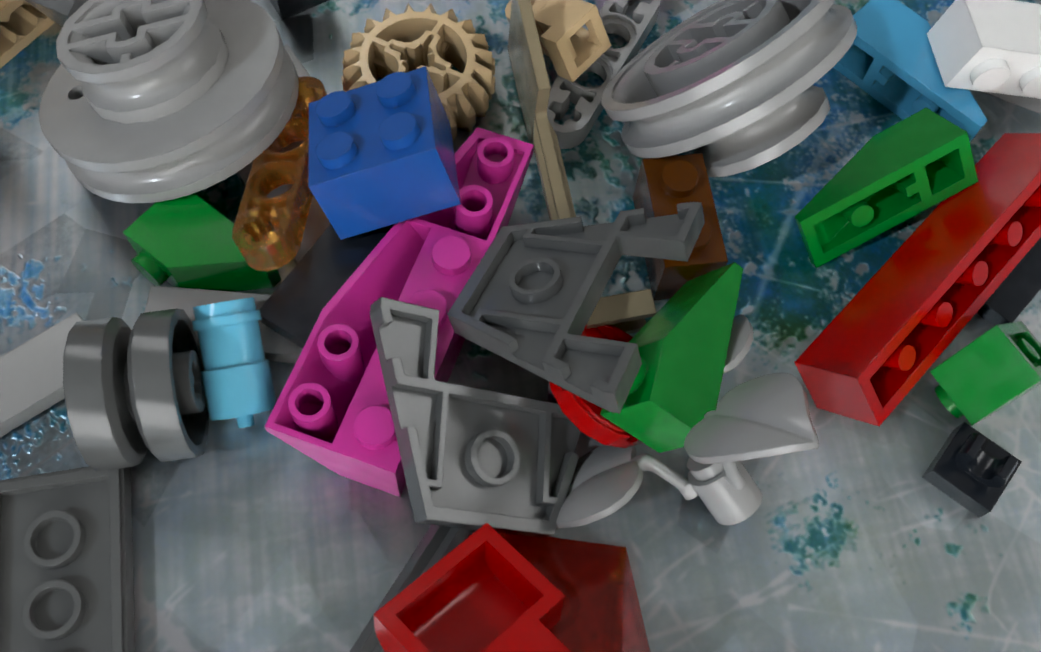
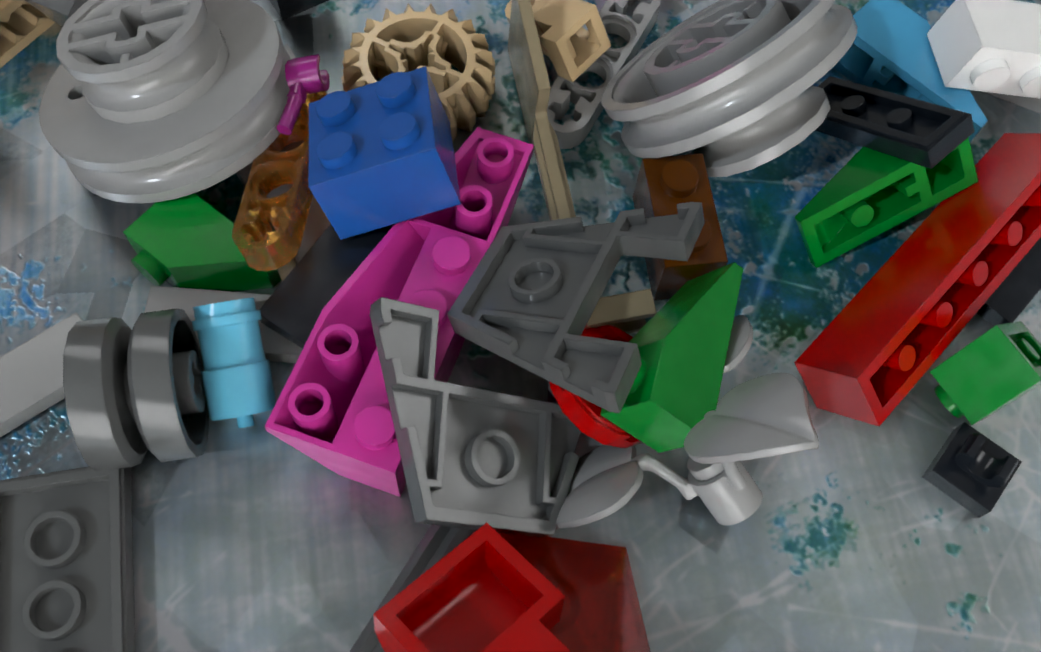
none -> magenta hand [277,54,330,135]
none -> black tile [815,76,974,169]

